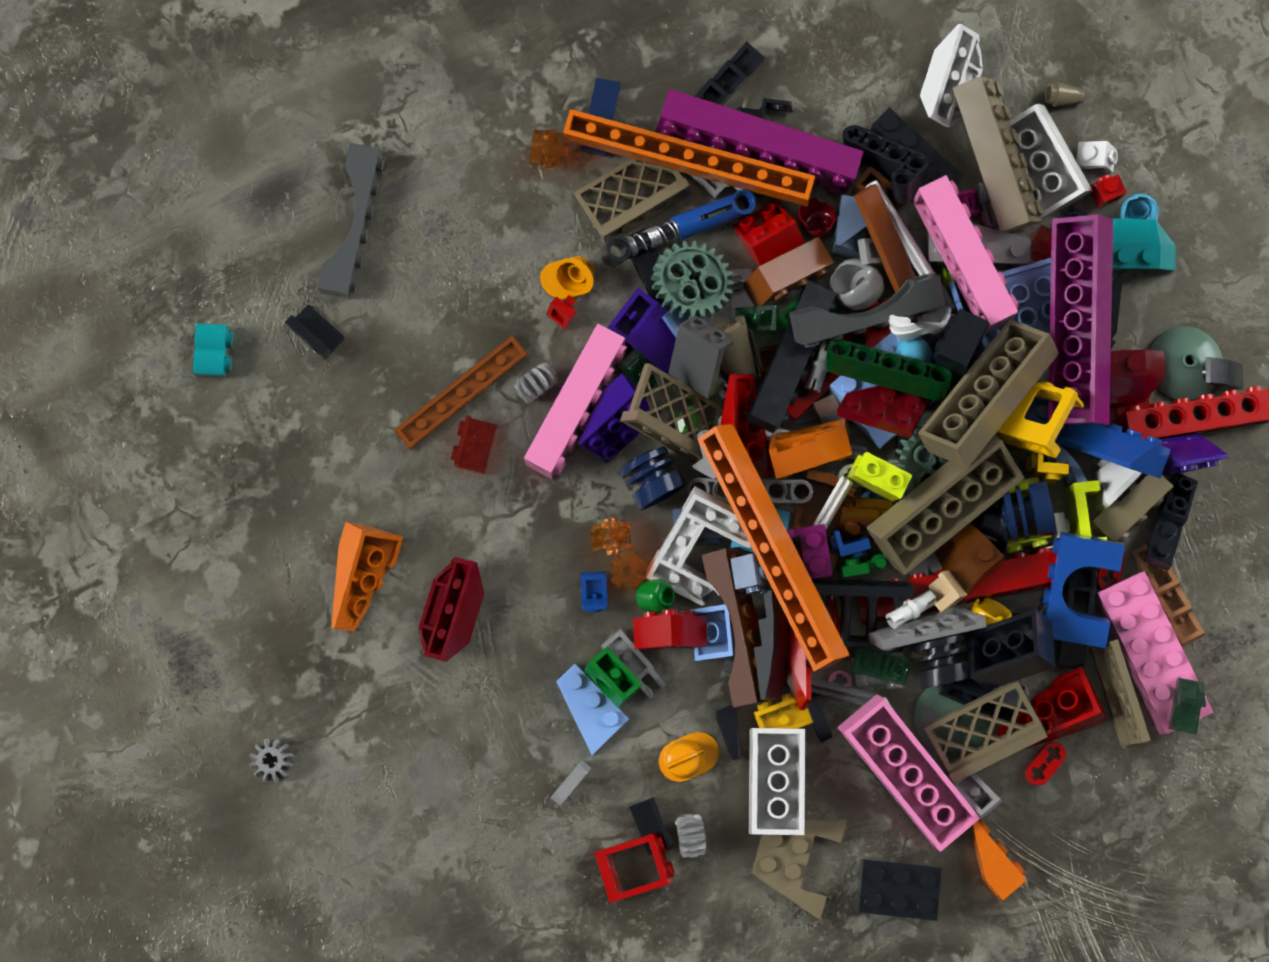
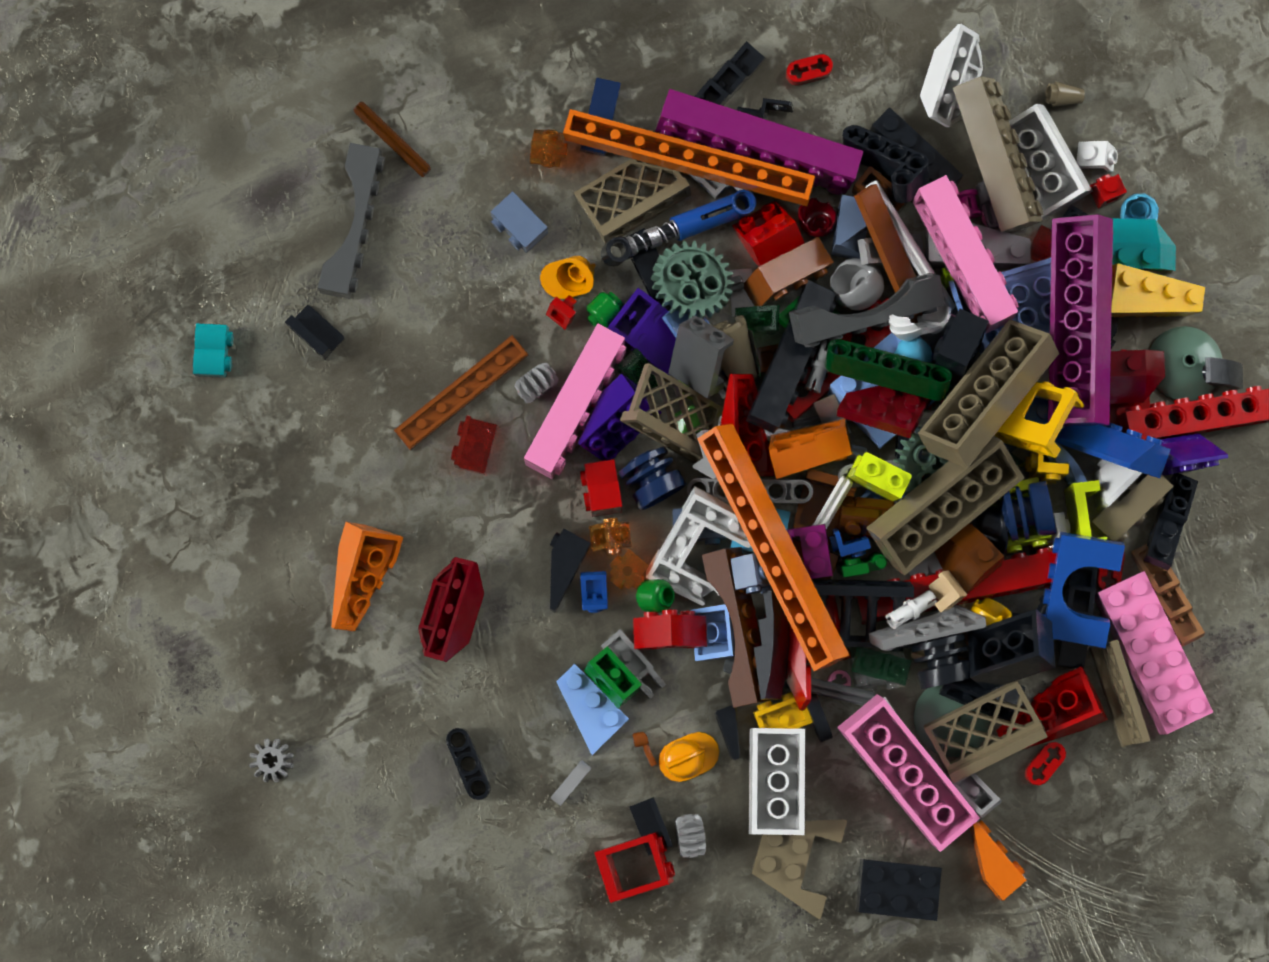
clear green slope [1168,678,1206,734] -> none
none -> reddish brown axle [353,101,431,177]
none -> black beam [446,728,491,800]
none -> sand blue brick [491,191,548,253]
none -> black slope [550,528,591,613]
none -> red brick [580,459,622,517]
none -> green head [587,292,624,328]
none -> dark orange hand [633,732,657,766]
none -> red beam [786,54,833,86]
none -> yellow wedge [1111,263,1205,317]

